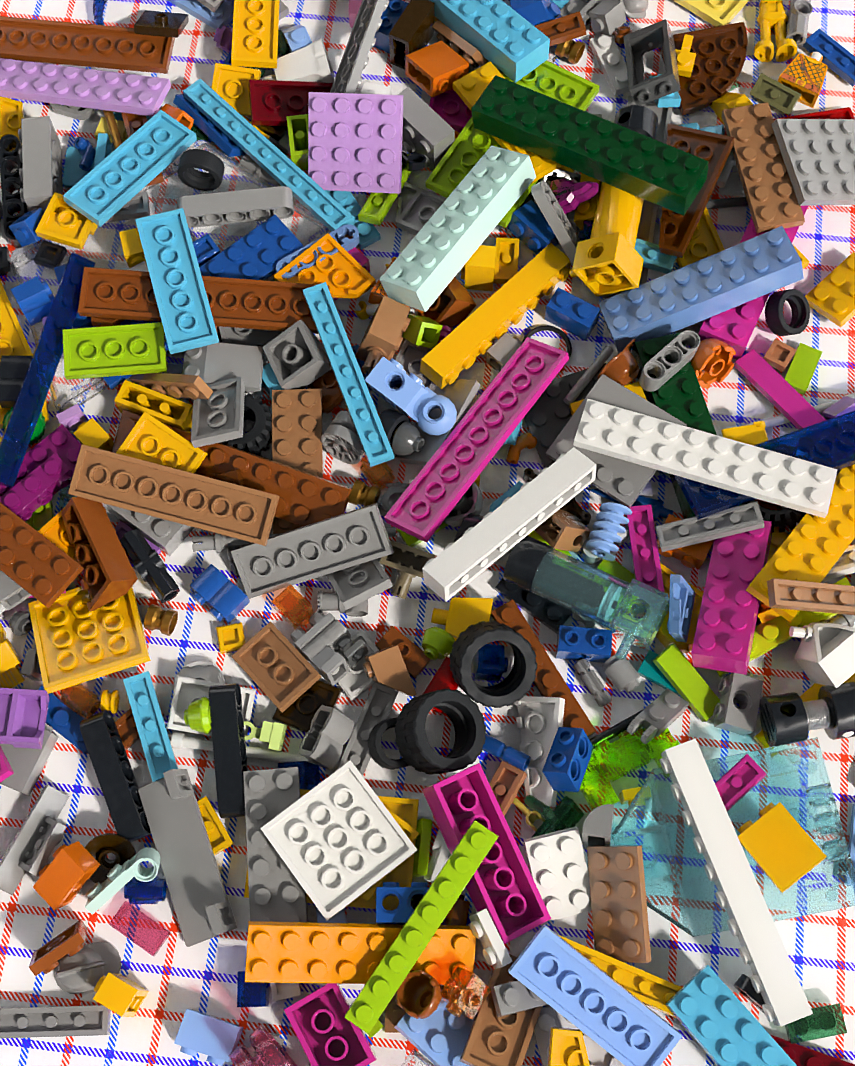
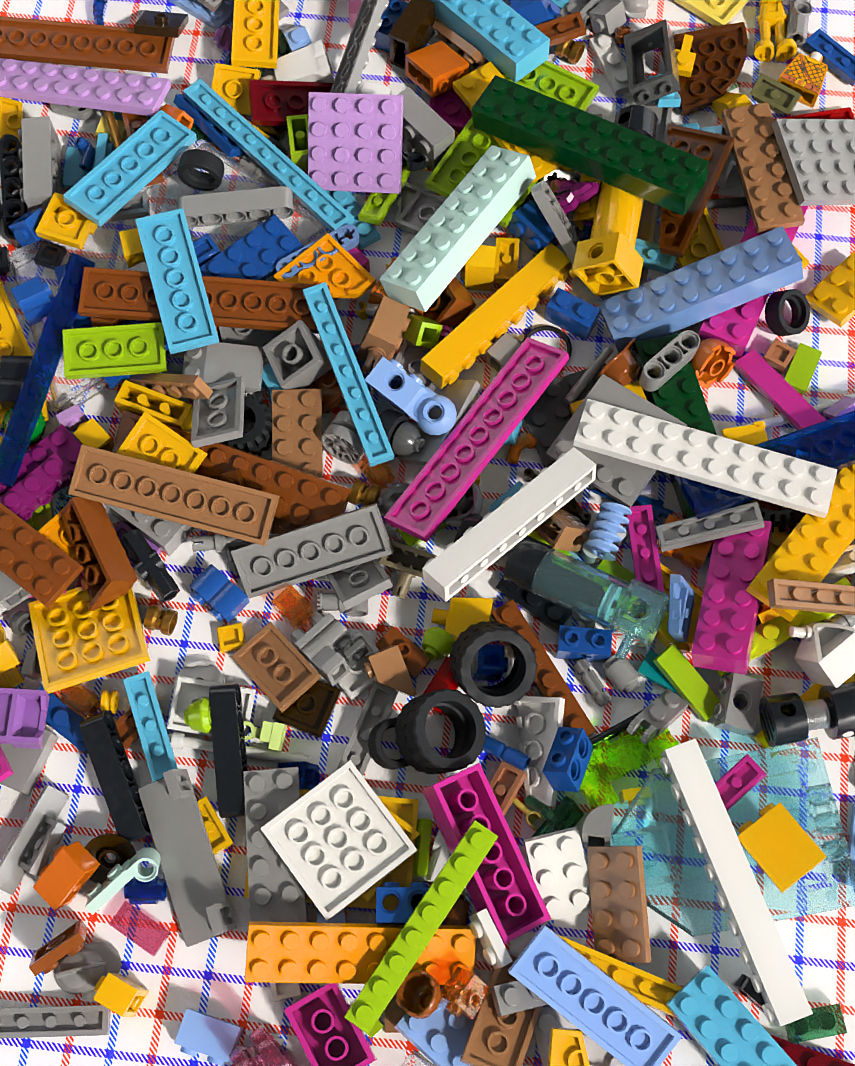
clear blue brick [237,971,269,1008] -> none
light grey brick [298,705,355,770] -> none

